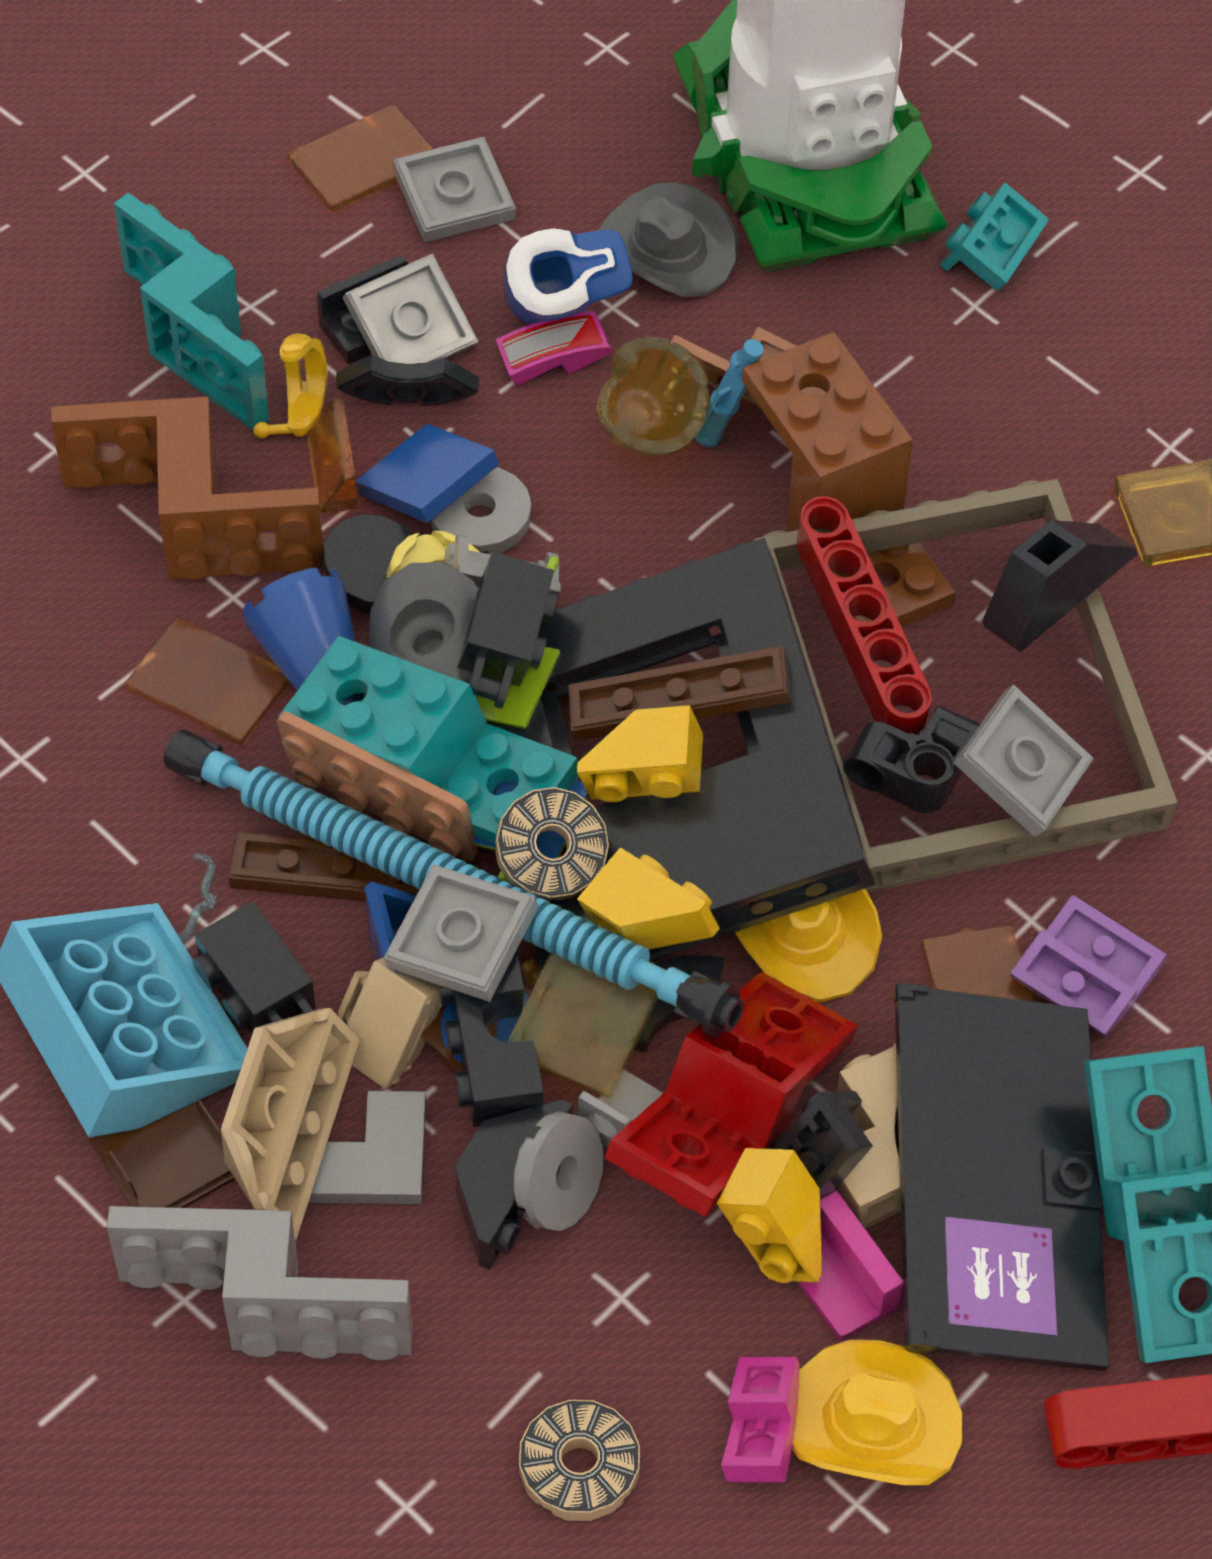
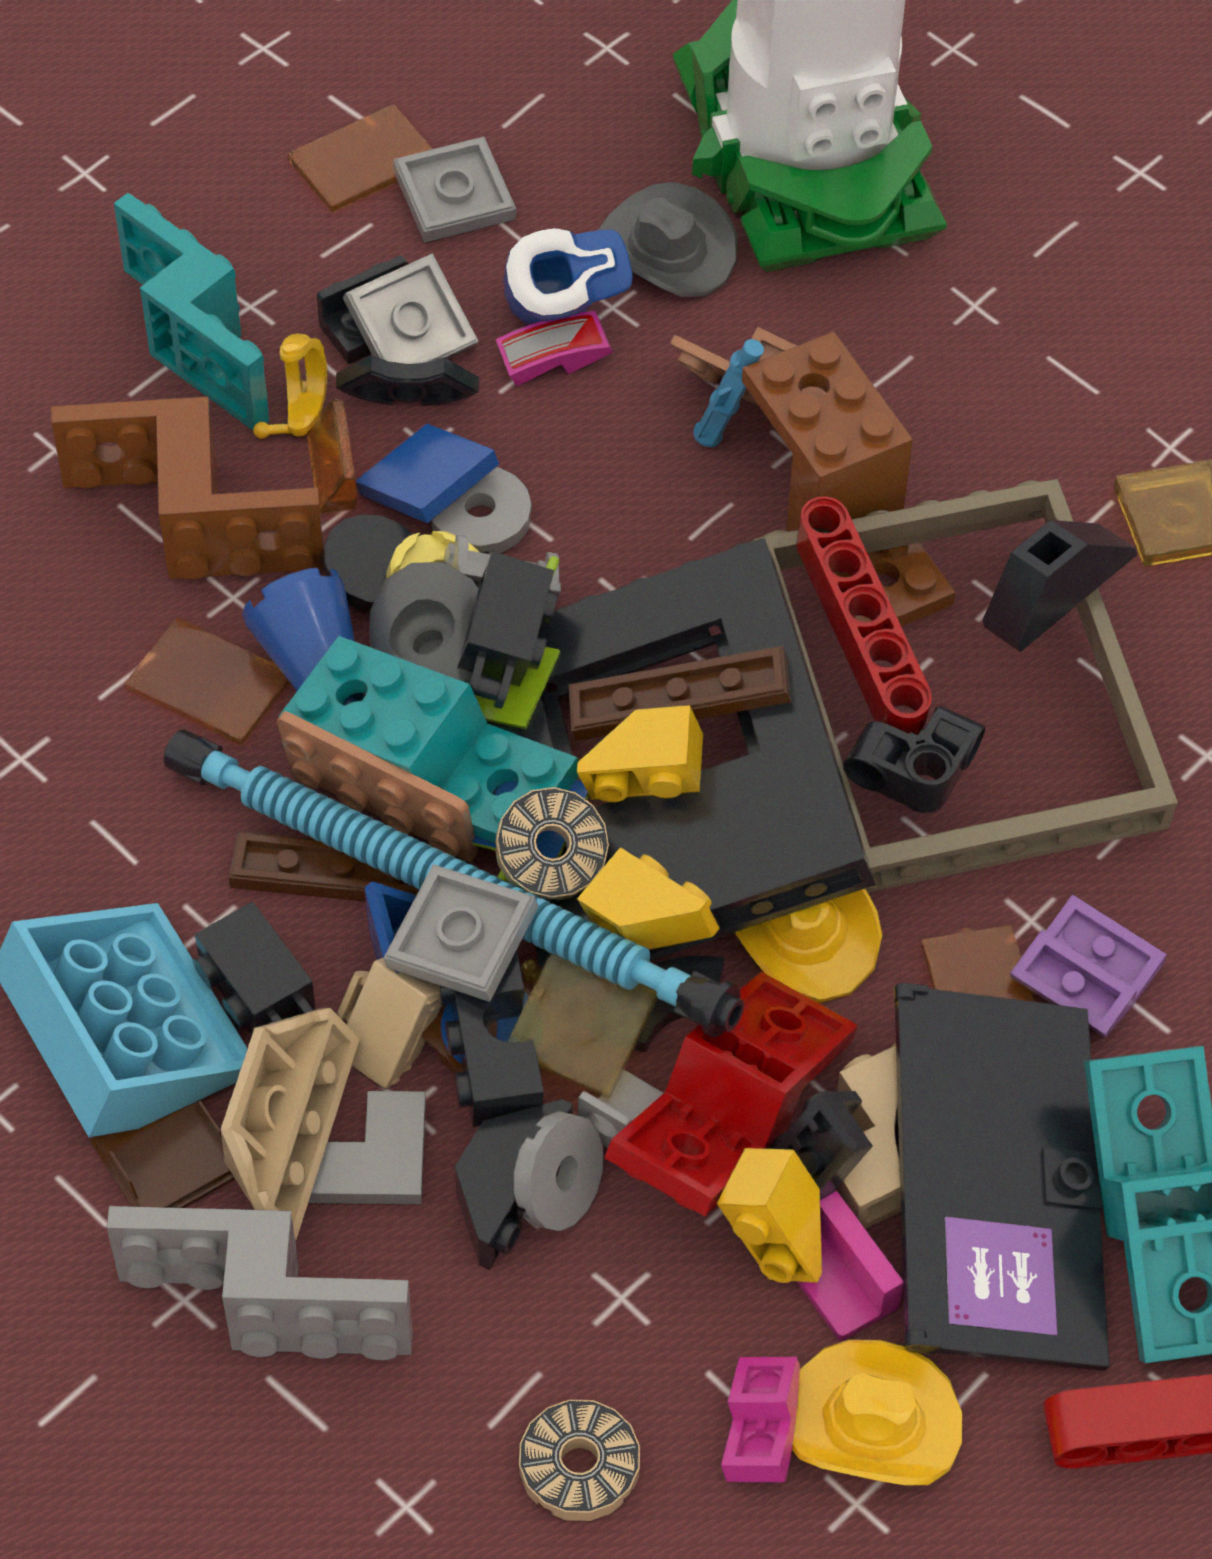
clear light blue piece [177,852,217,941] -> none
clear yellow hair [596,336,709,457] -> none
teal bracket [939,182,1049,291] -> none
light grey tile [953,684,1094,837] -> none

